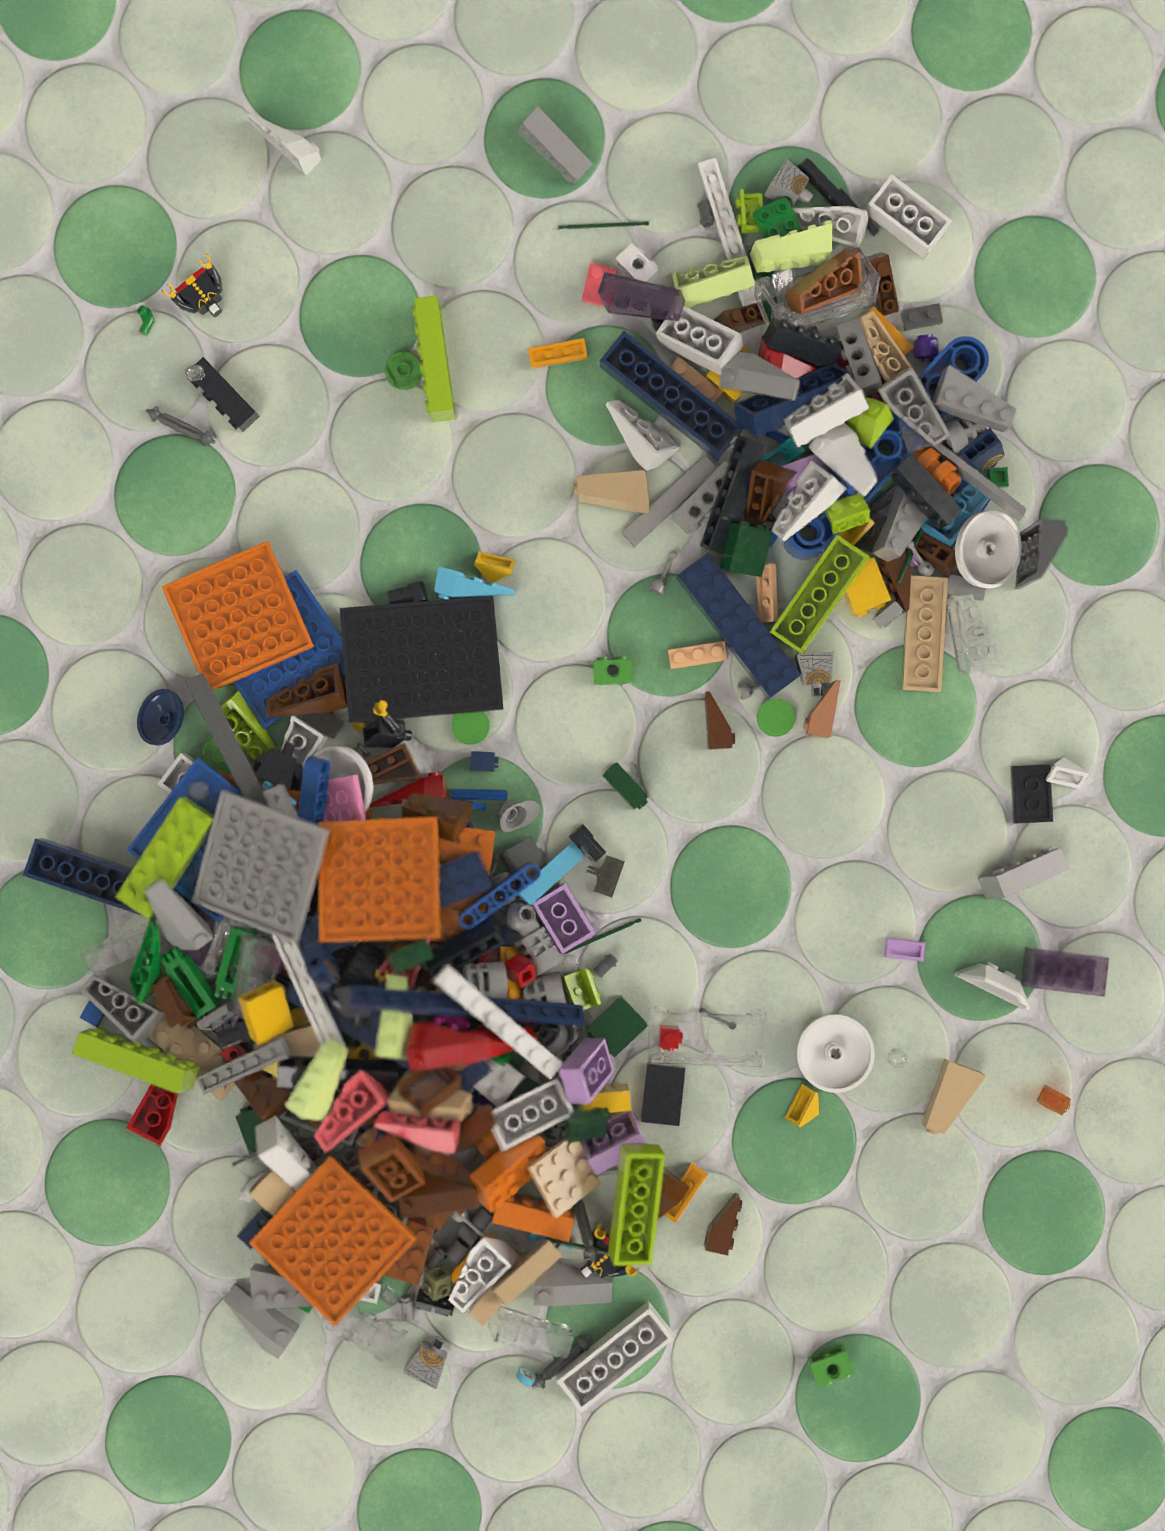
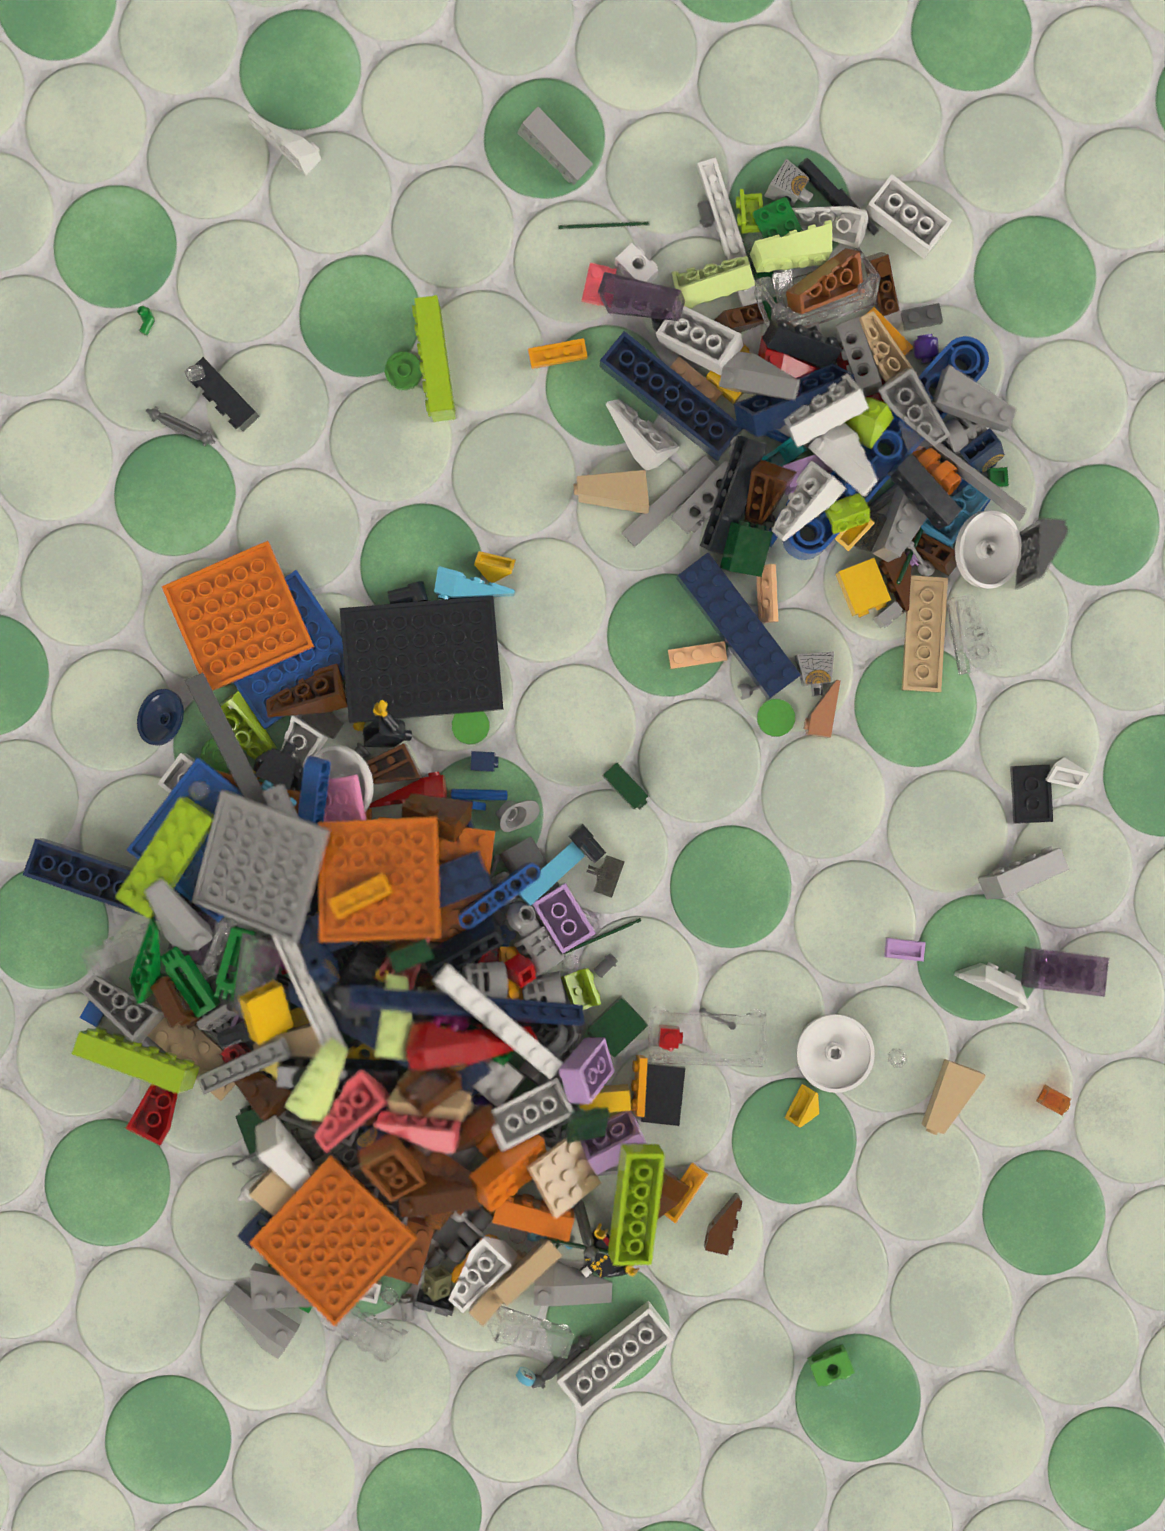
black torso [161,253,222,317] -> none
light grey torso [403,1336,447,1389] -> none
bright green brick [593,656,633,685] -> none
light grey hinge [649,551,677,595] -> none
reddish brown slope [704,691,735,750] -> none
lime brick [770,535,870,654] -> none
light grey tile [947,575,986,601] -> none
none -> light orange plate [329,874,393,919]
none -> light orange plate [630,1055,648,1117]

